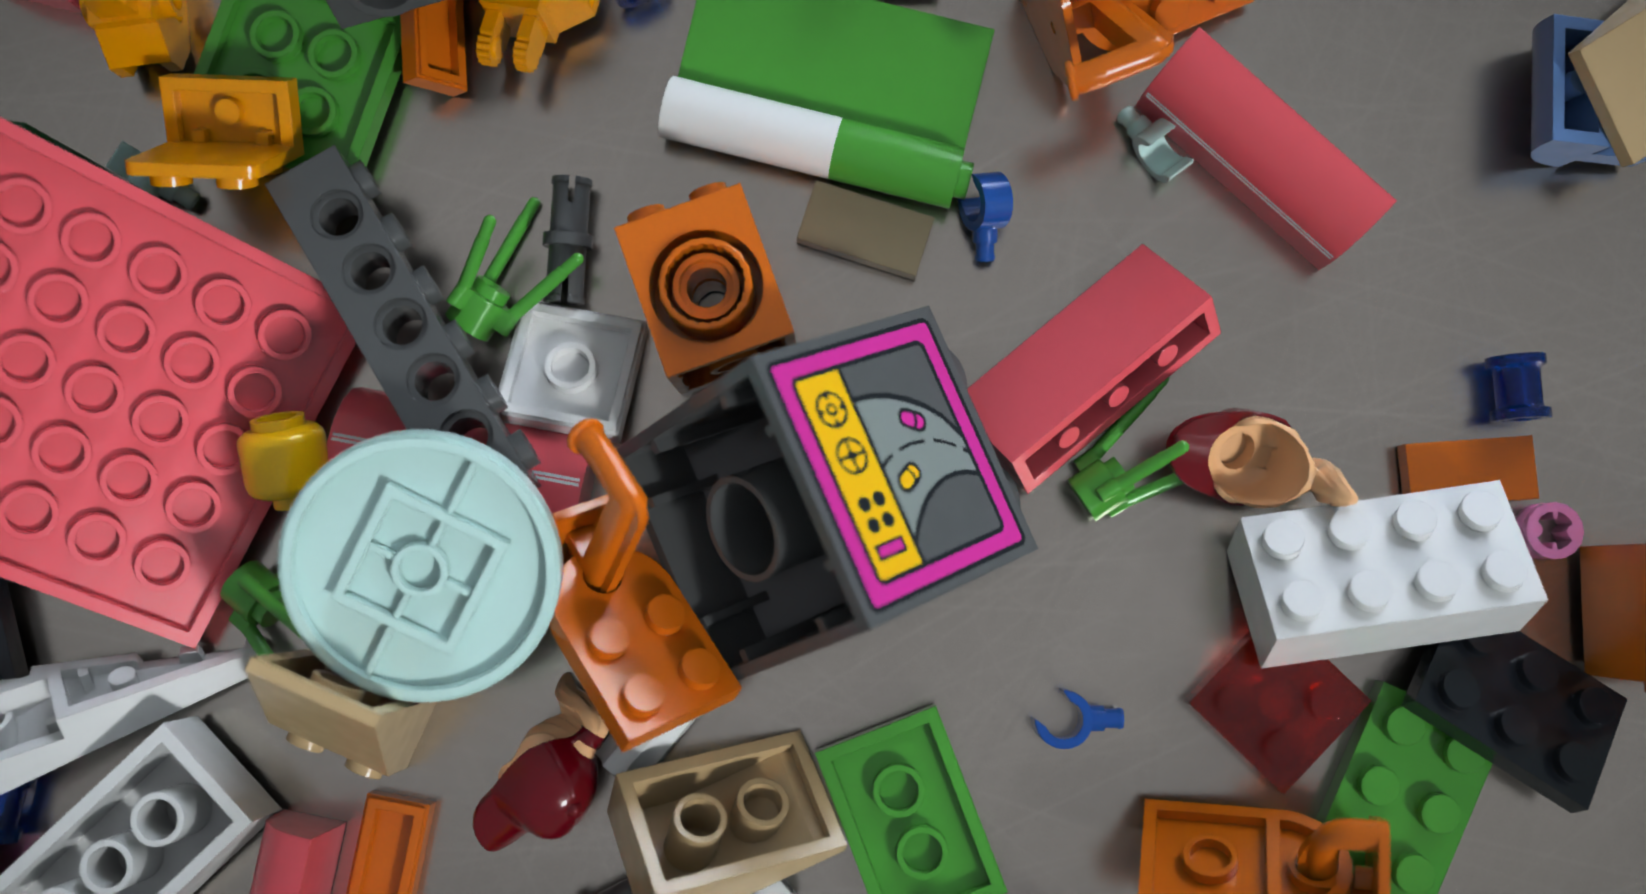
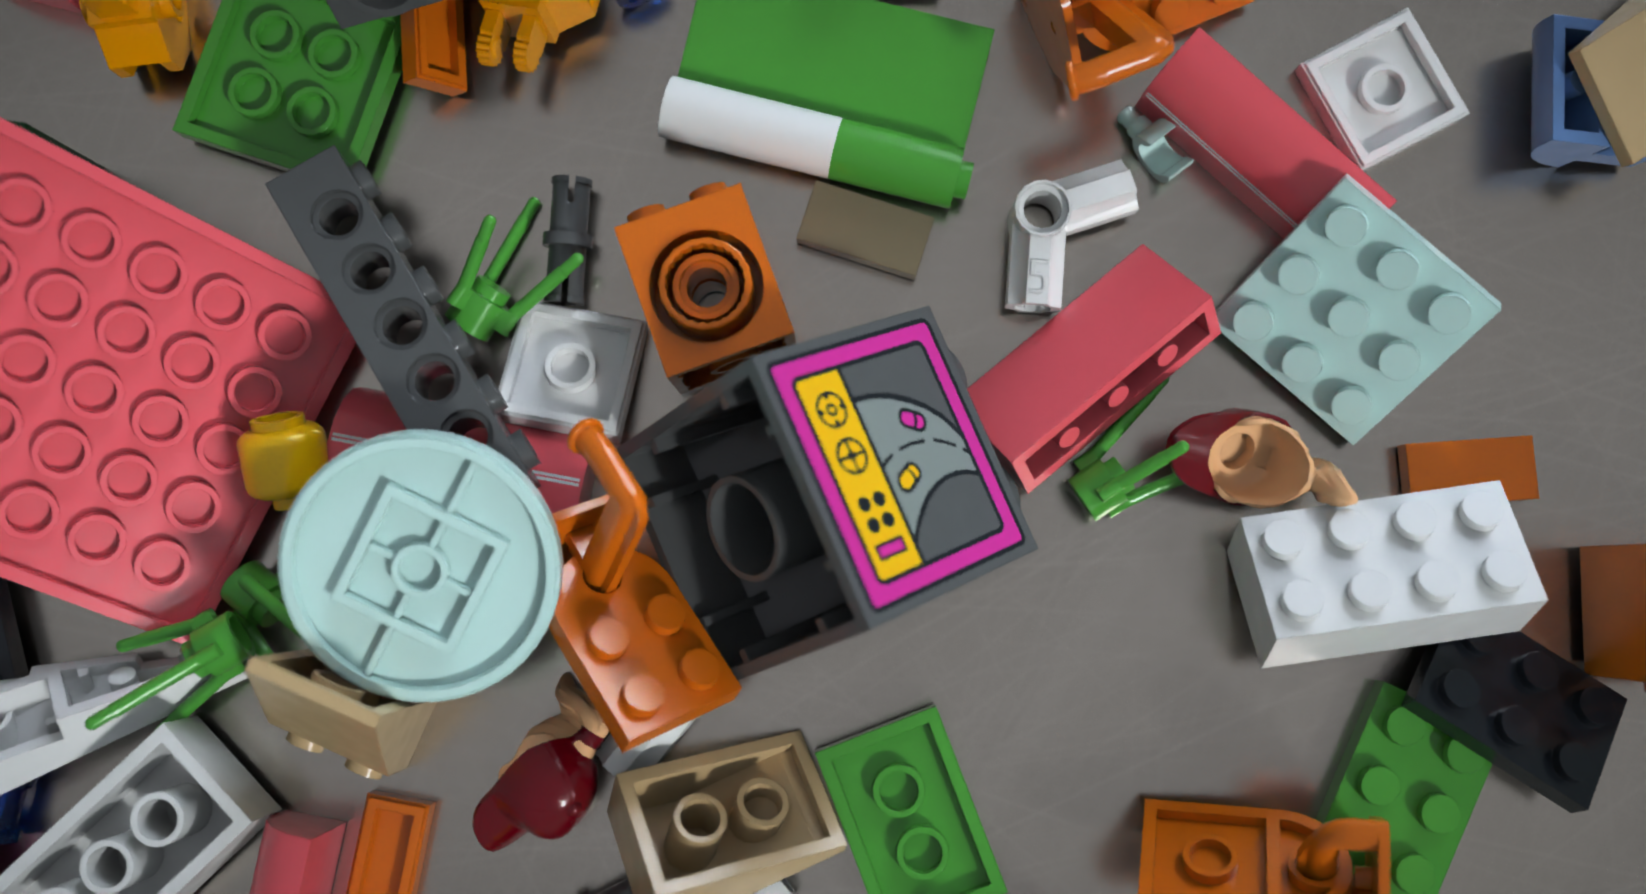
light aqua piece [105,141,200,210] -> none
light orange bracket [125,73,304,190] -> none
blue piece [958,172,1013,262] -> none
blue piece [1031,688,1124,749] -> none
clear red plate [1183,630,1371,795] -> none
clear blue bush [1484,352,1552,423] -> none
bright pink bush [1515,502,1584,560] -> none
none -> bright green plant [85,608,256,731]
none -> white piece [1005,159,1139,314]
none -> light aqua plate [1216,173,1502,446]
none -> white tile [1294,7,1470,171]

